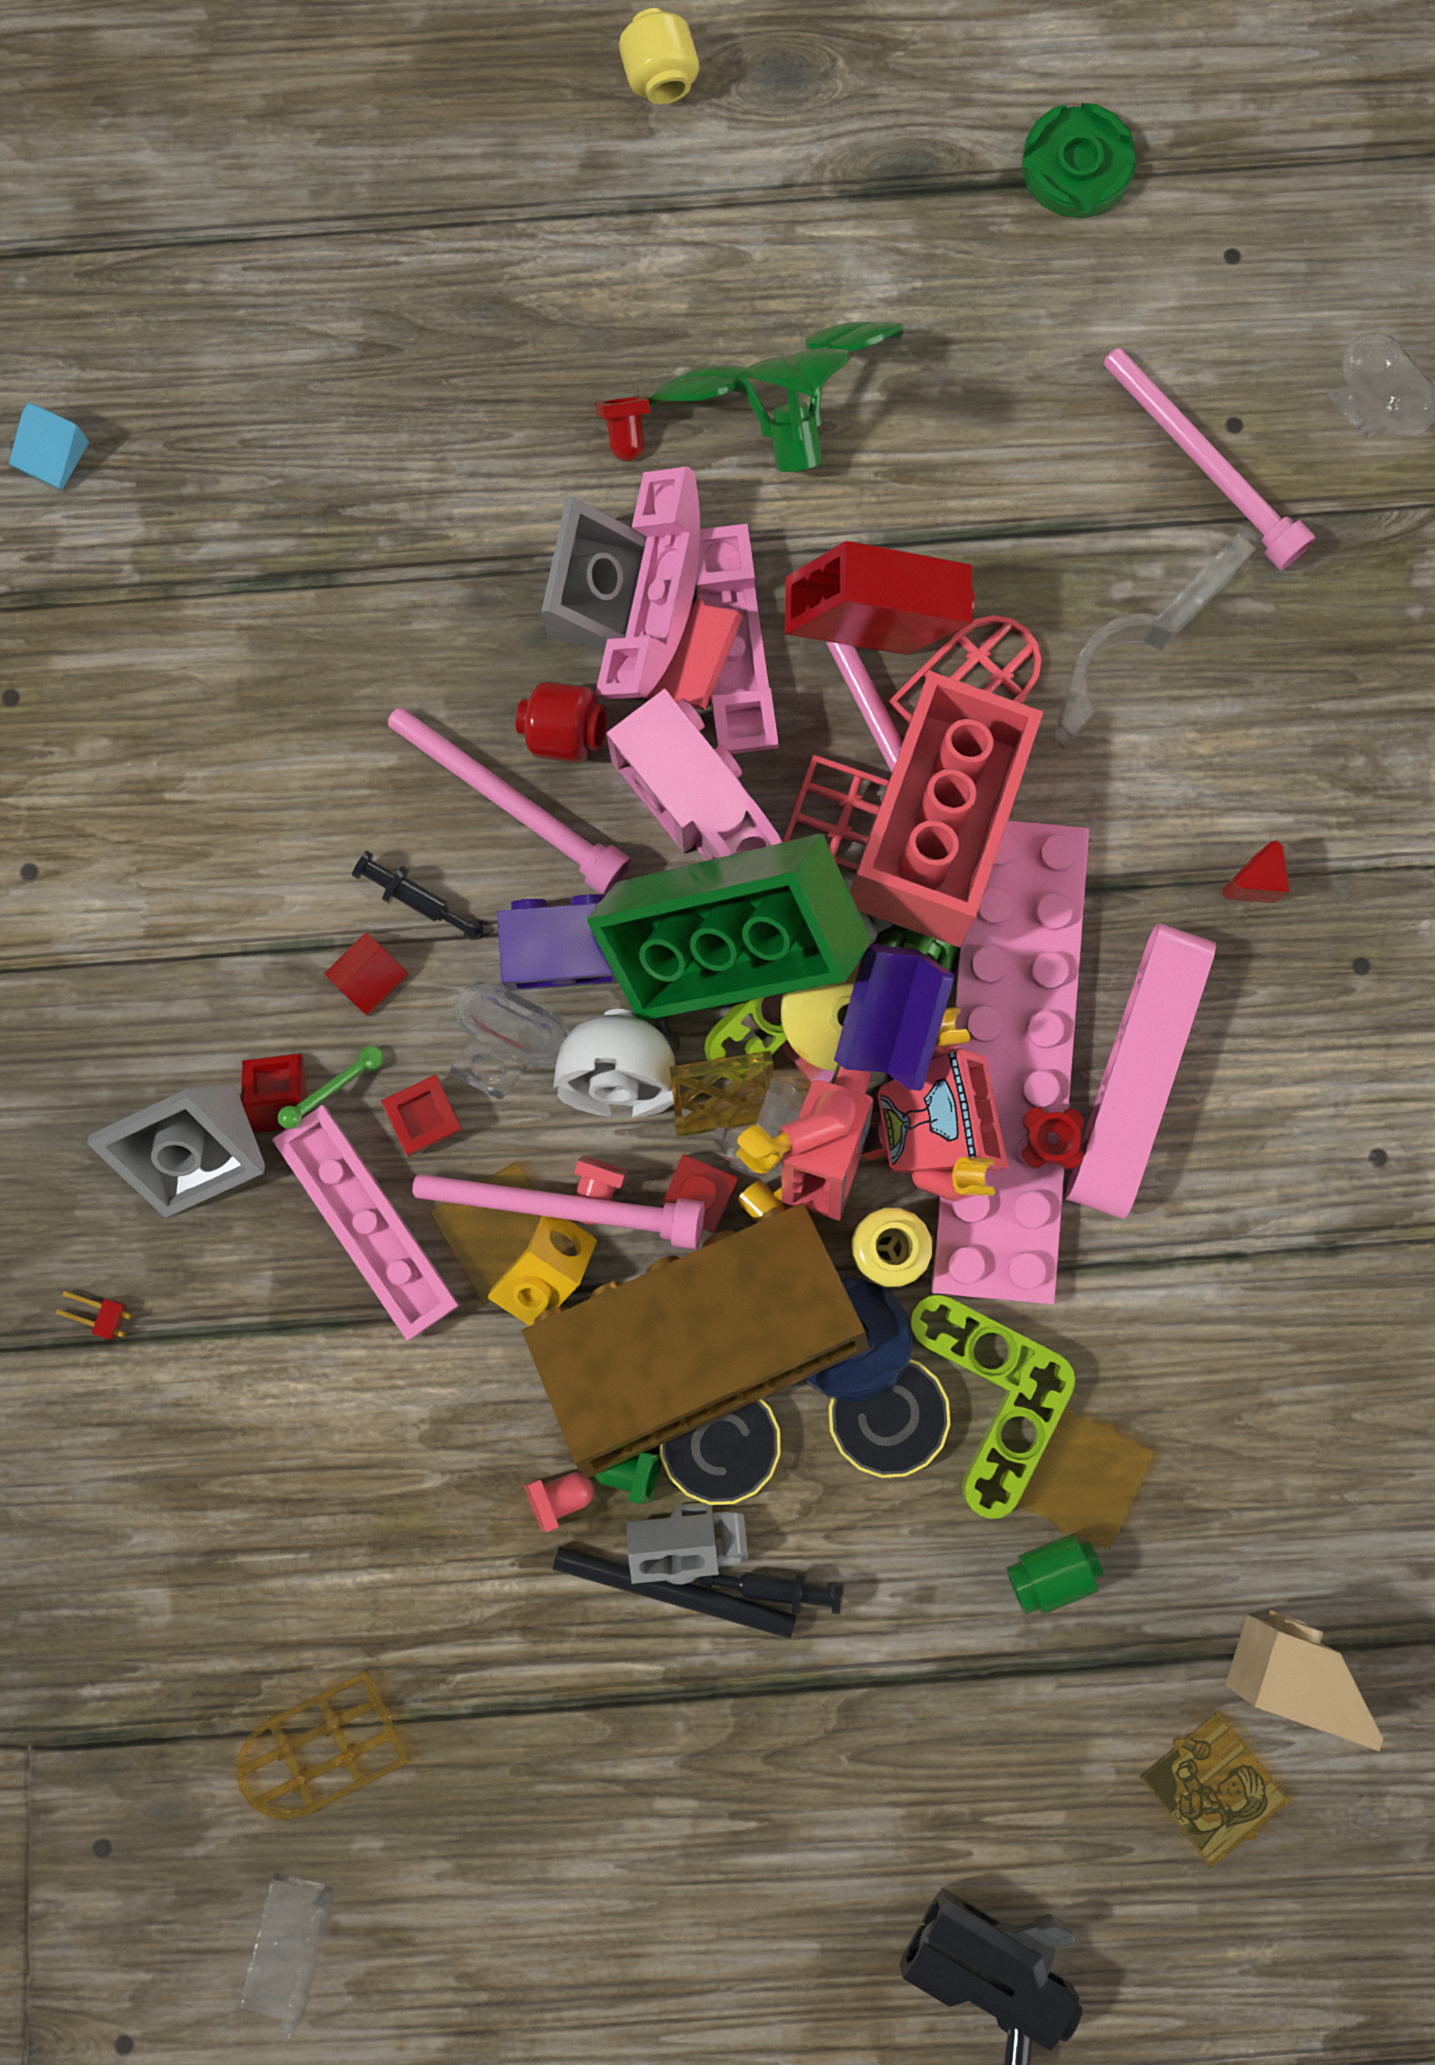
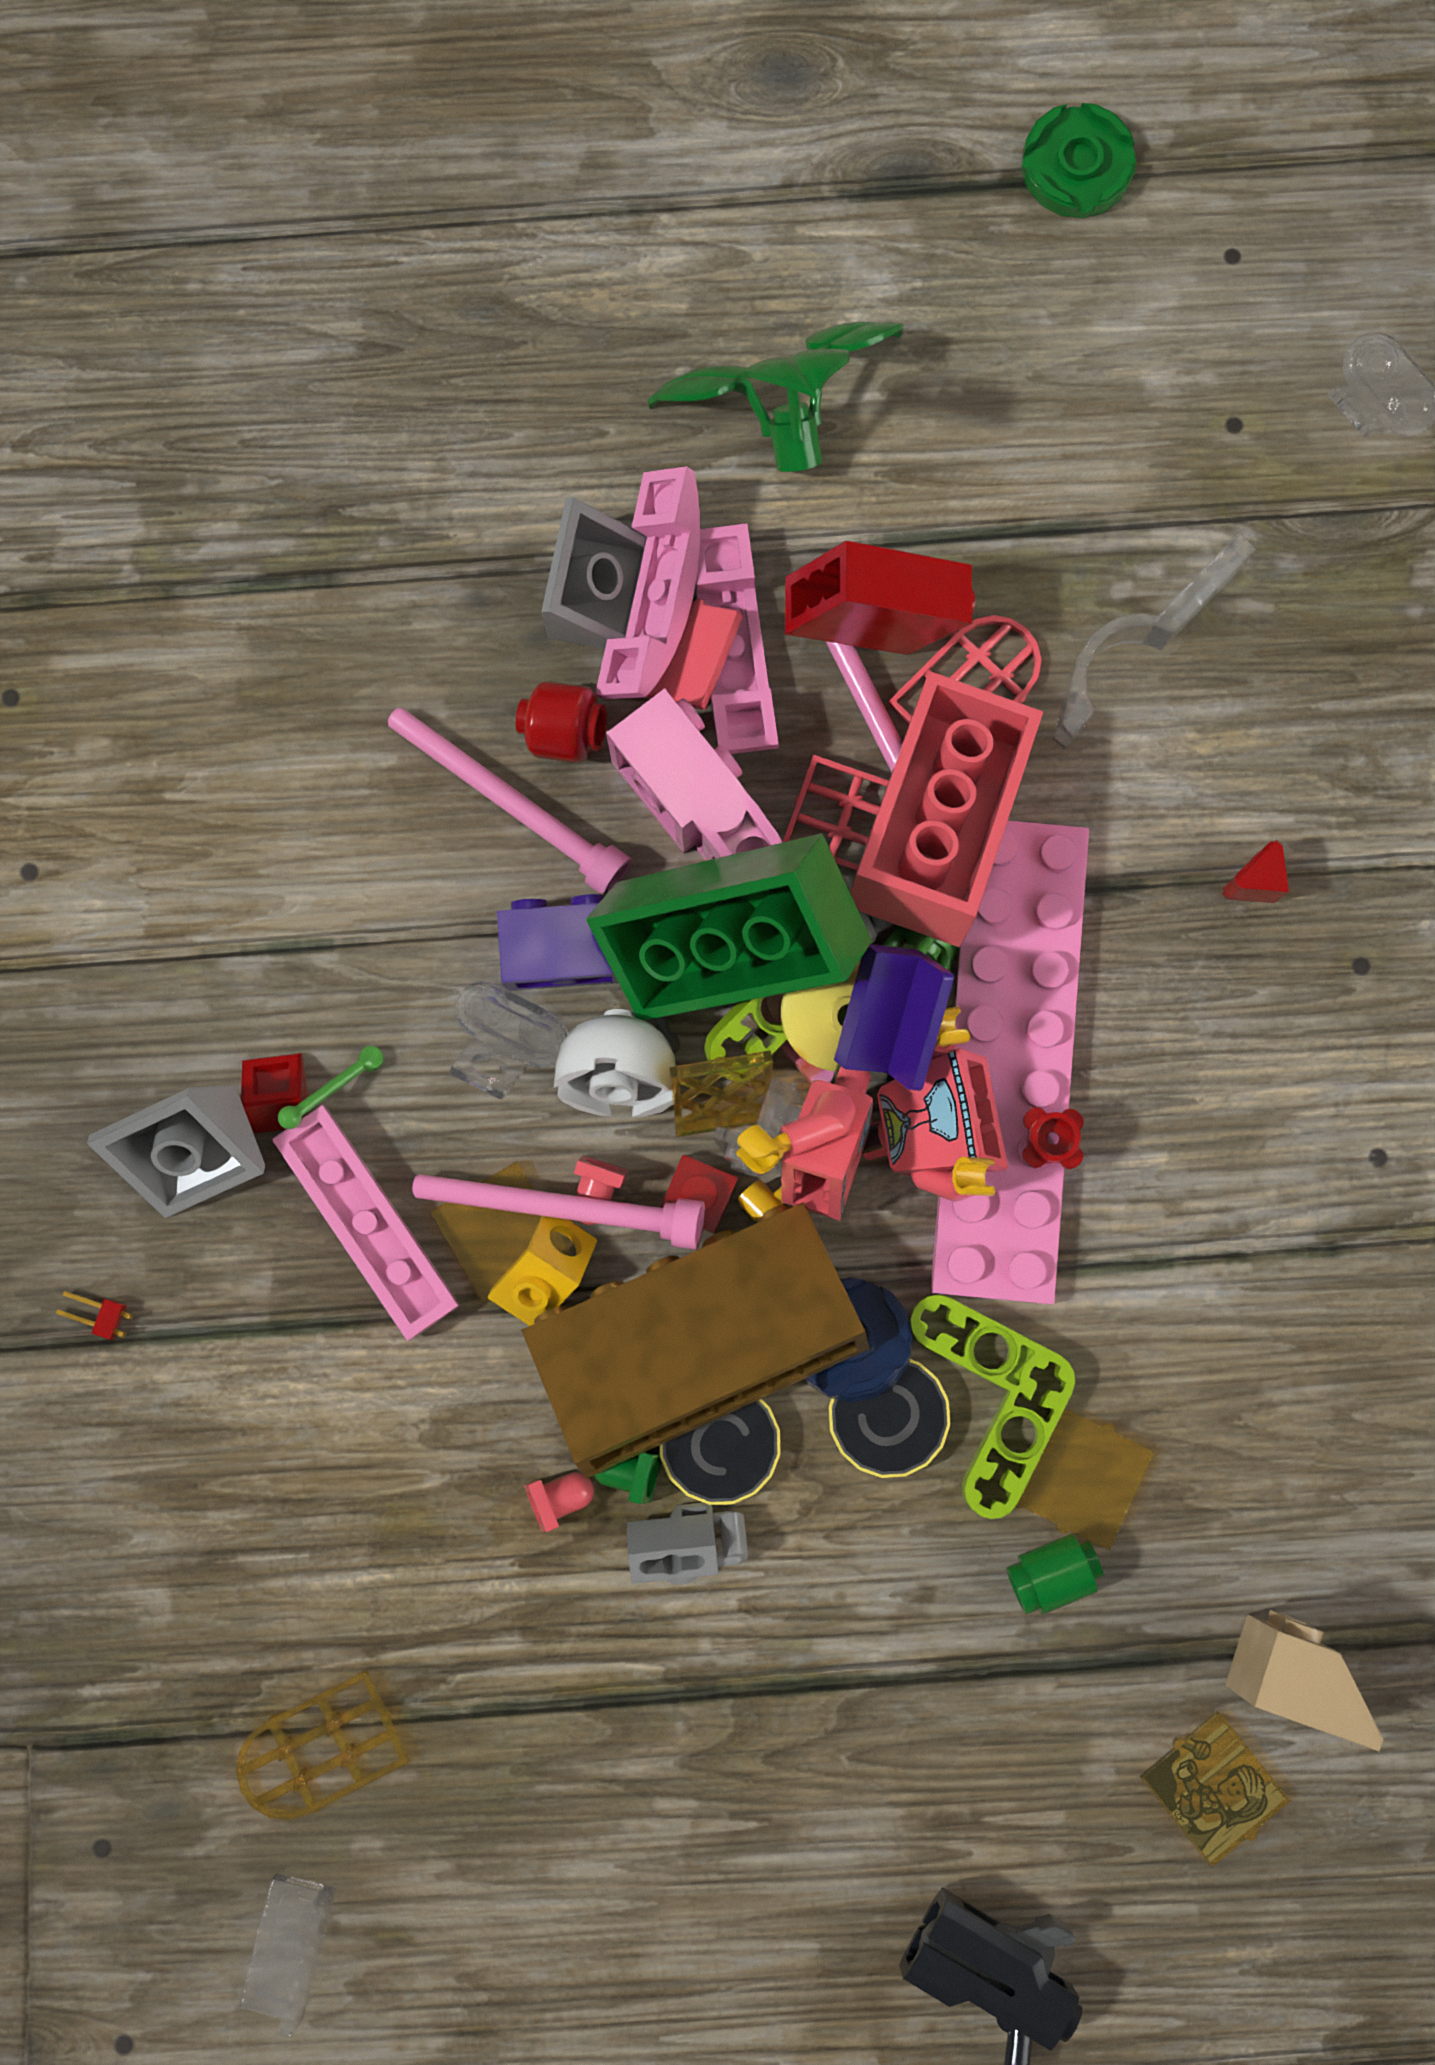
medium azure slope [9,402,89,491] -> none
red slope [324,932,409,1016] -> none
black piece [352,850,483,940] -> none
red plate [380,1074,464,1157] -> none
black bar [552,1546,797,1639] -> none
red piece [595,395,650,461] -> none
light yellow head [618,8,700,105] -> none
black piece [699,1571,844,1615] -> none
light yellow head [851,1207,932,1287] -> none
bright pink beam [1065,923,1216,1220] -> none
bright pink piece [1104,348,1316,571] -> none

